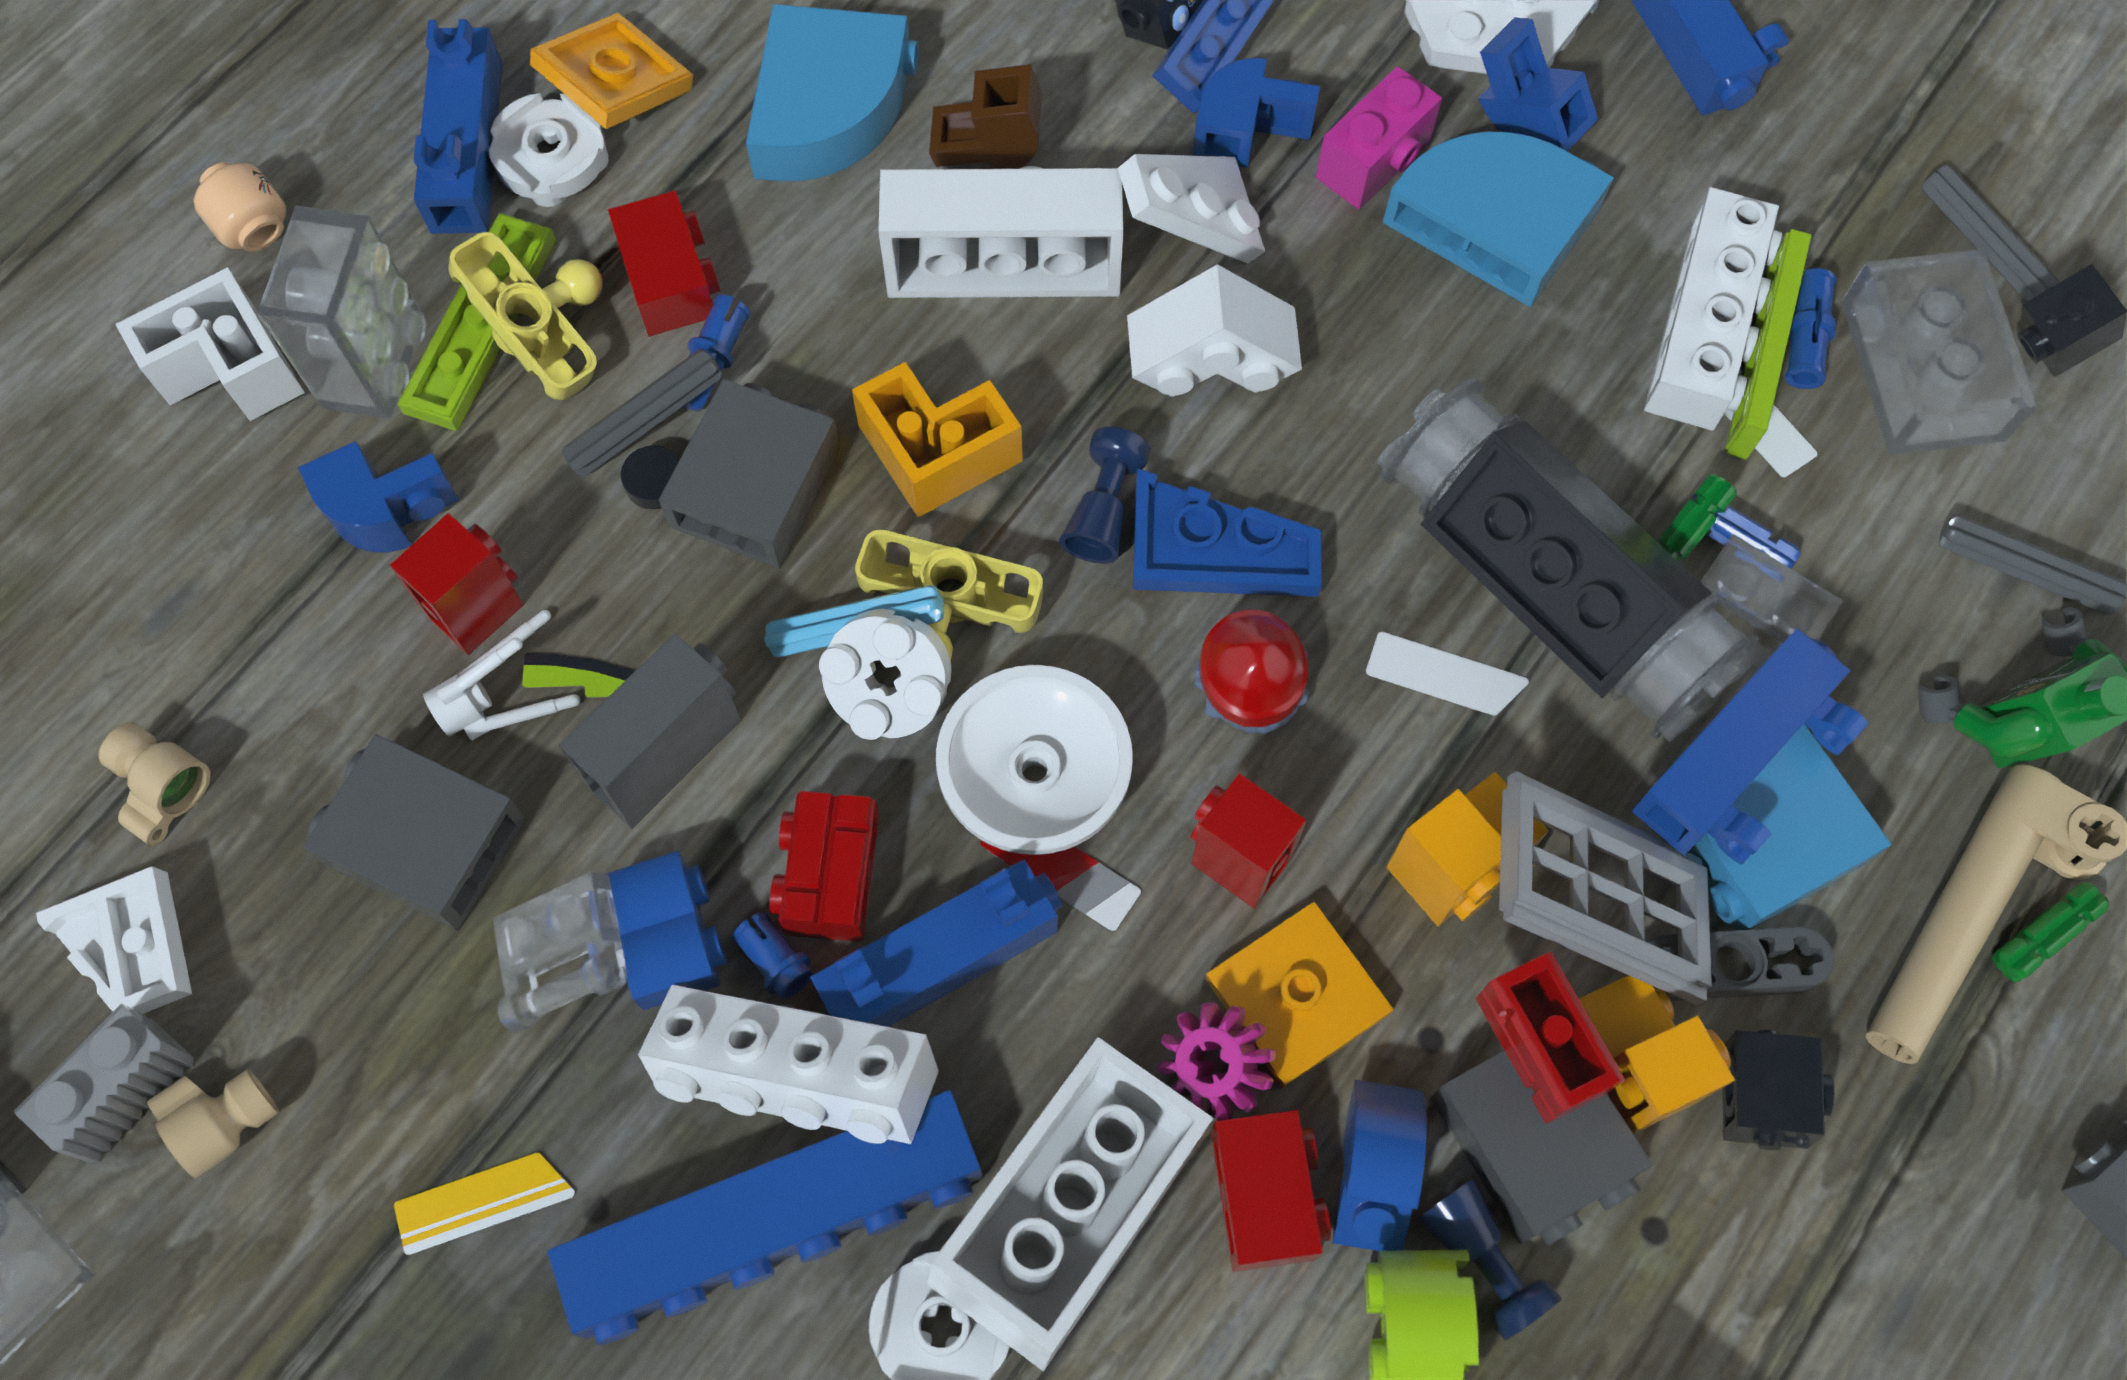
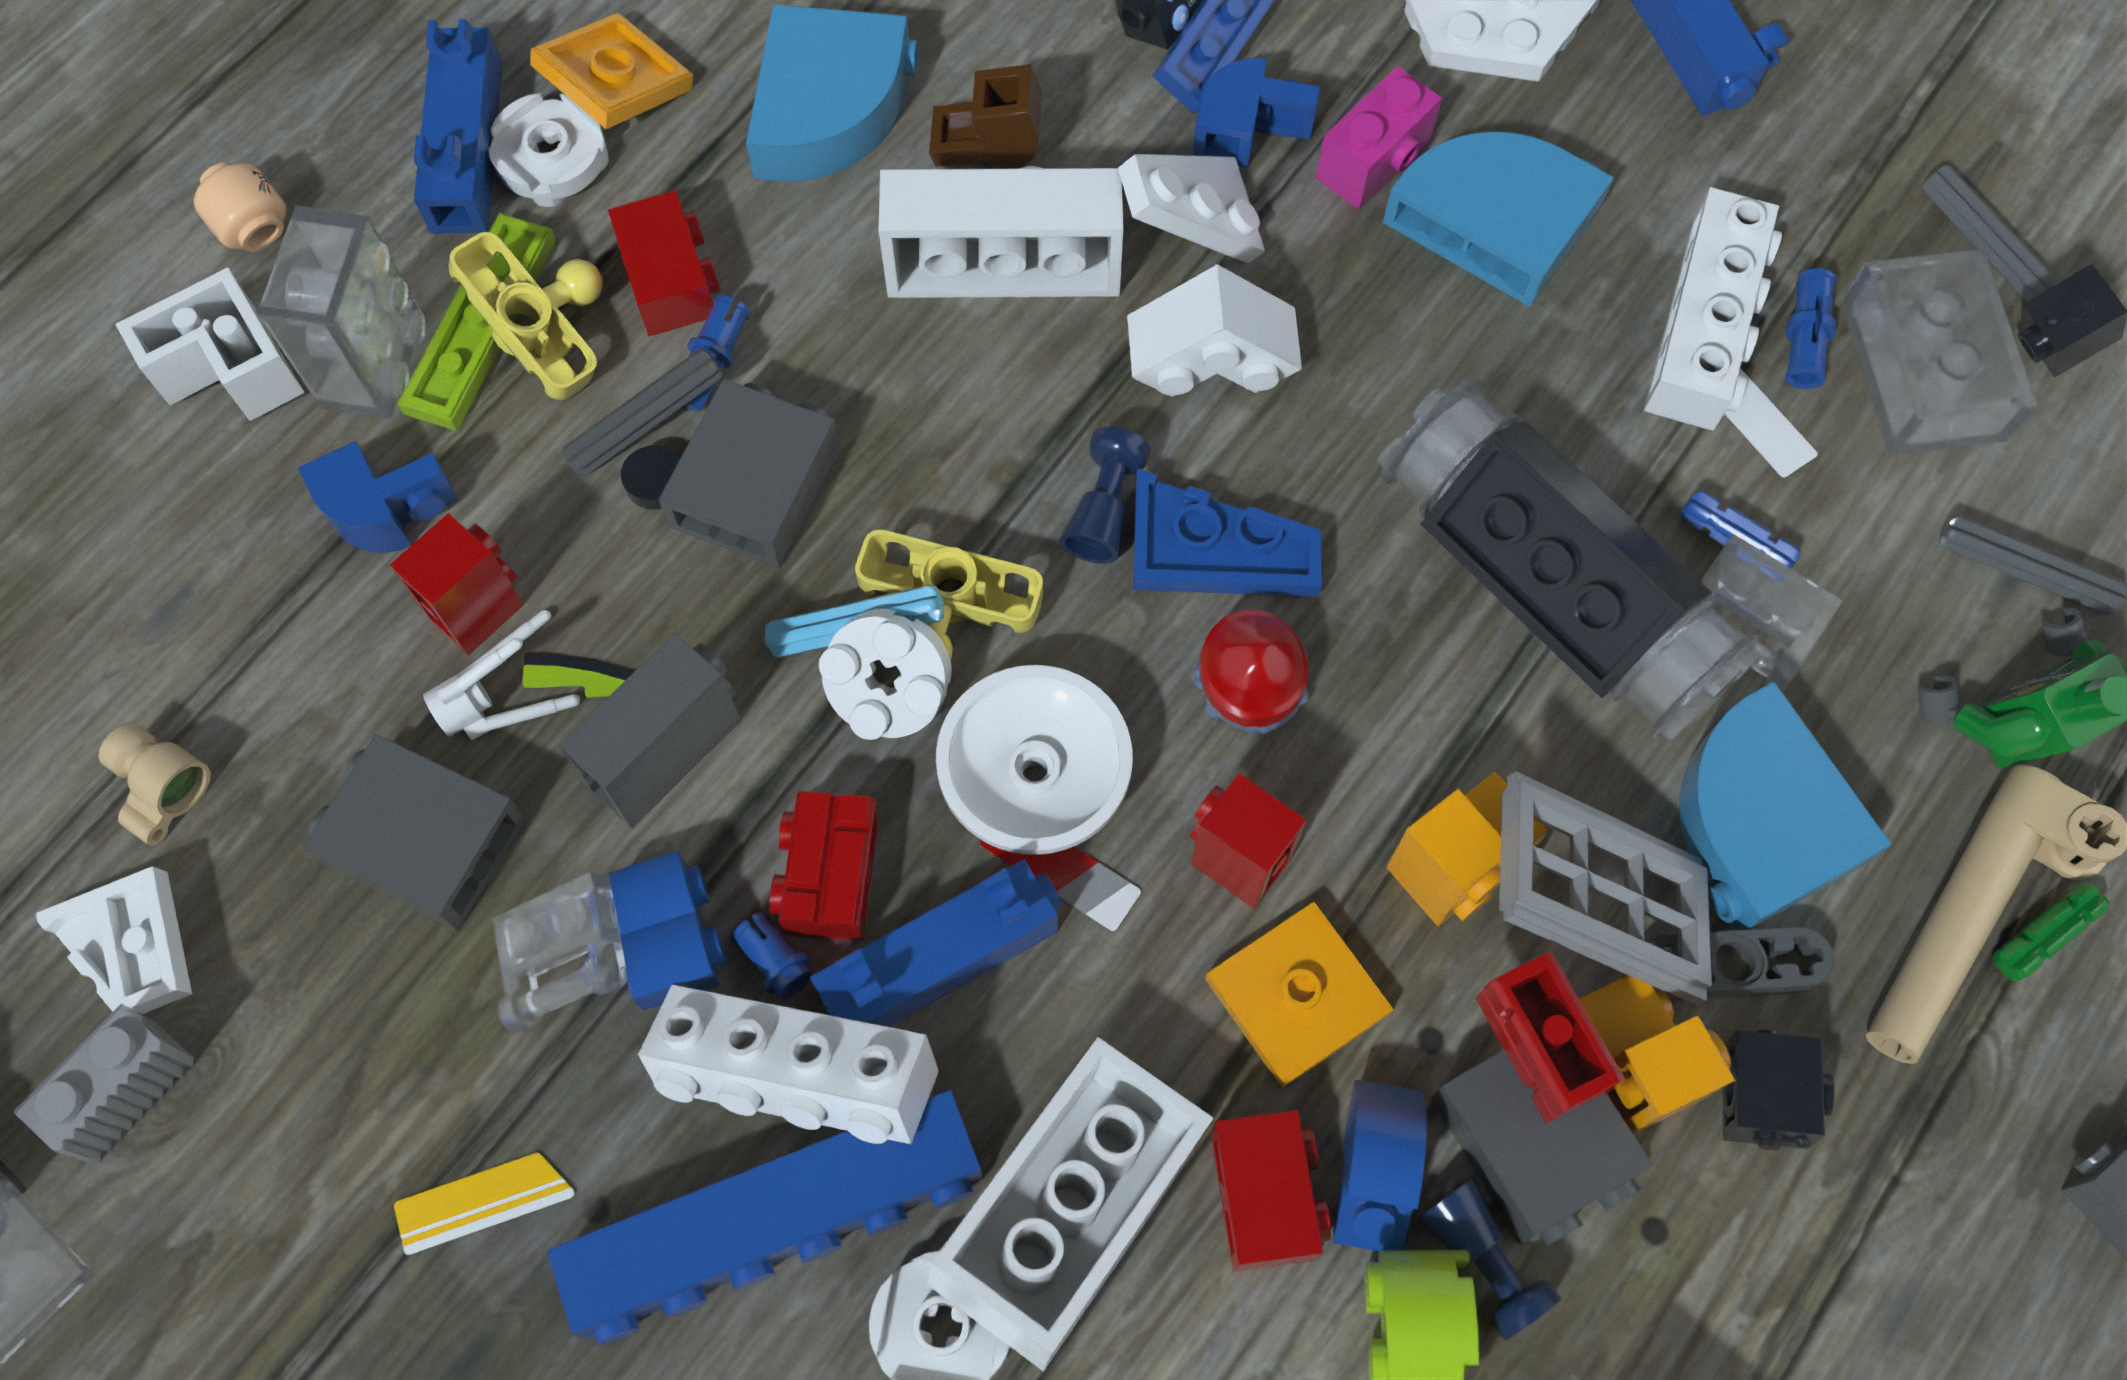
tan piece [147,1069,280,1179] -> none
light orange brick [852,362,1023,518] -> none
dark pink gear [1157,1002,1276,1121] -> none
white sticker [1366,632,1529,716] -> none
blue brick [1478,17,1598,151] -> none
blue brick [1631,628,1869,865] -> none
green axle [1657,473,1737,561] -> none
lime tile [1725,229,1812,460] -> none

